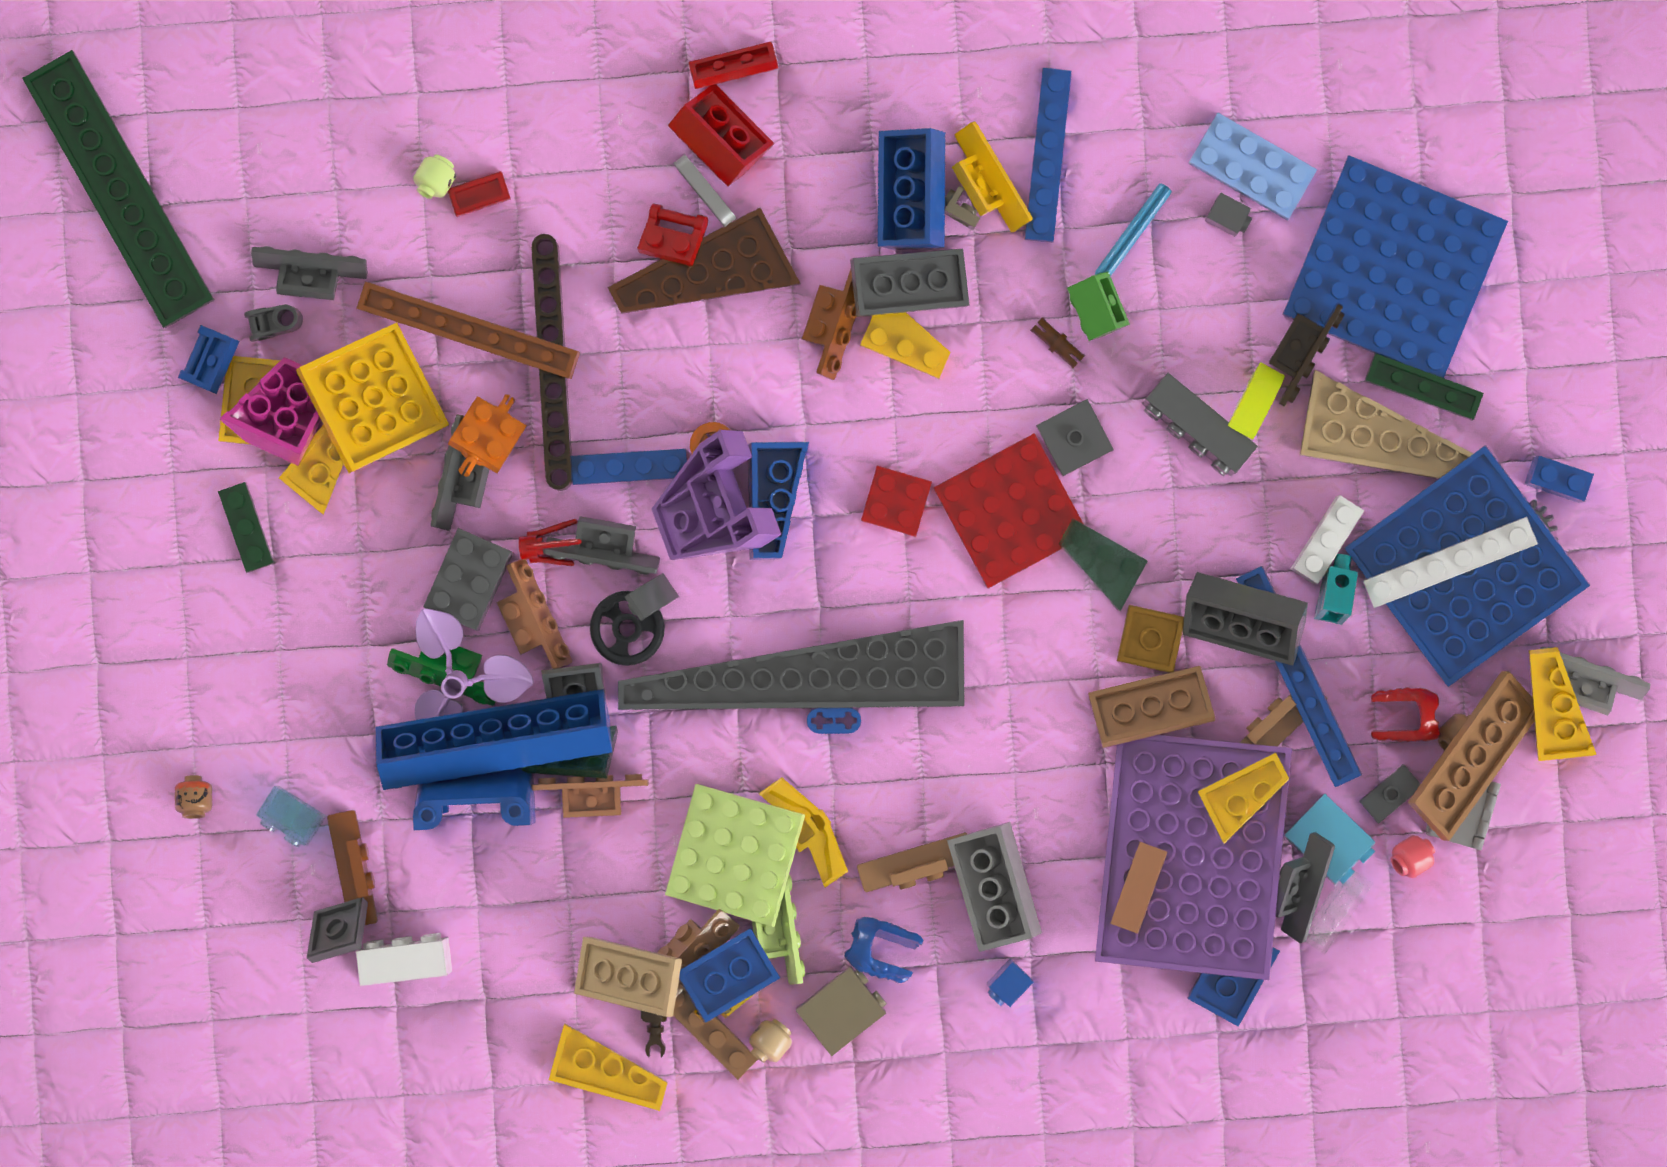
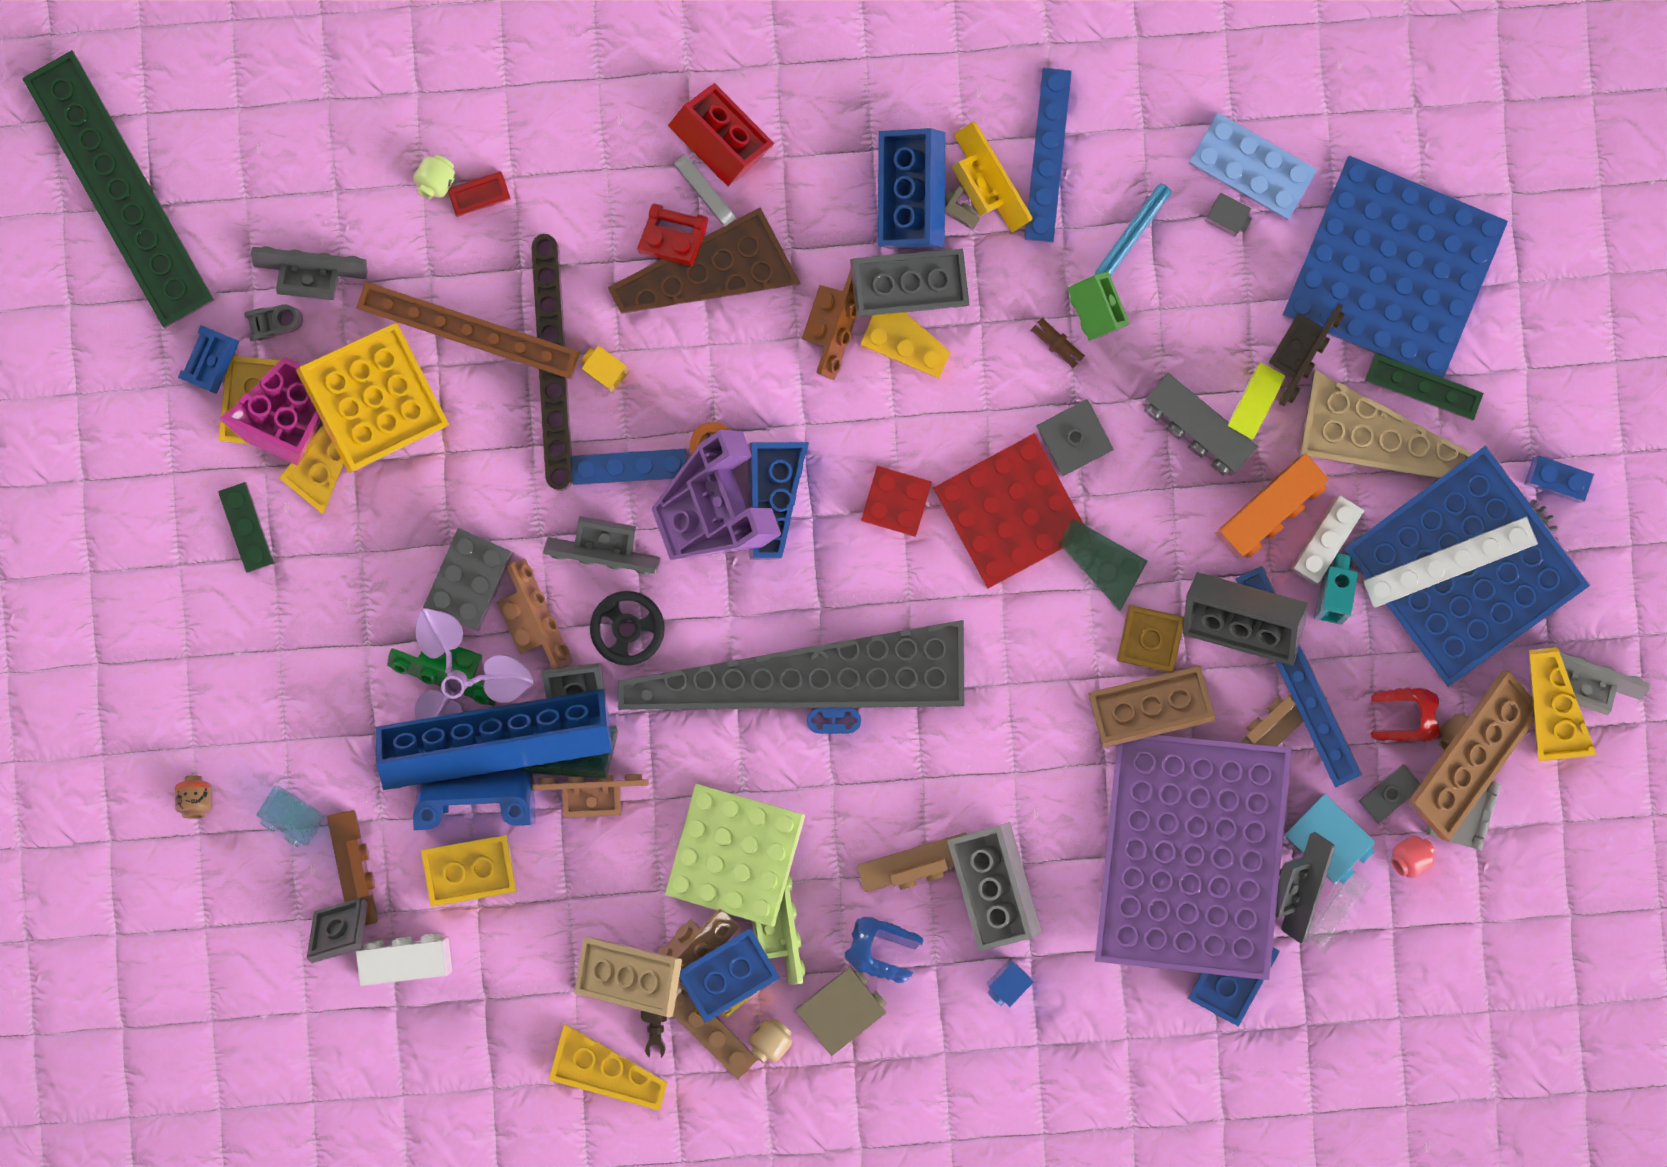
dark grey bracket [431,414,489,531] -> none
orange plate [448,394,527,477] -> none
red plant [519,519,581,566] -> none
dark grey slope [625,573,679,621] -> none
red plate [688,41,778,89] -> none
yellow plate [758,777,848,888] -> none
nougat tile [1110,842,1168,934] -> none
yellow wing [1198,753,1289,844] -> none
none -> yellow plate [421,835,517,907]
none -> yellow brick [581,345,630,393]
none -> orange brick [1215,453,1329,559]

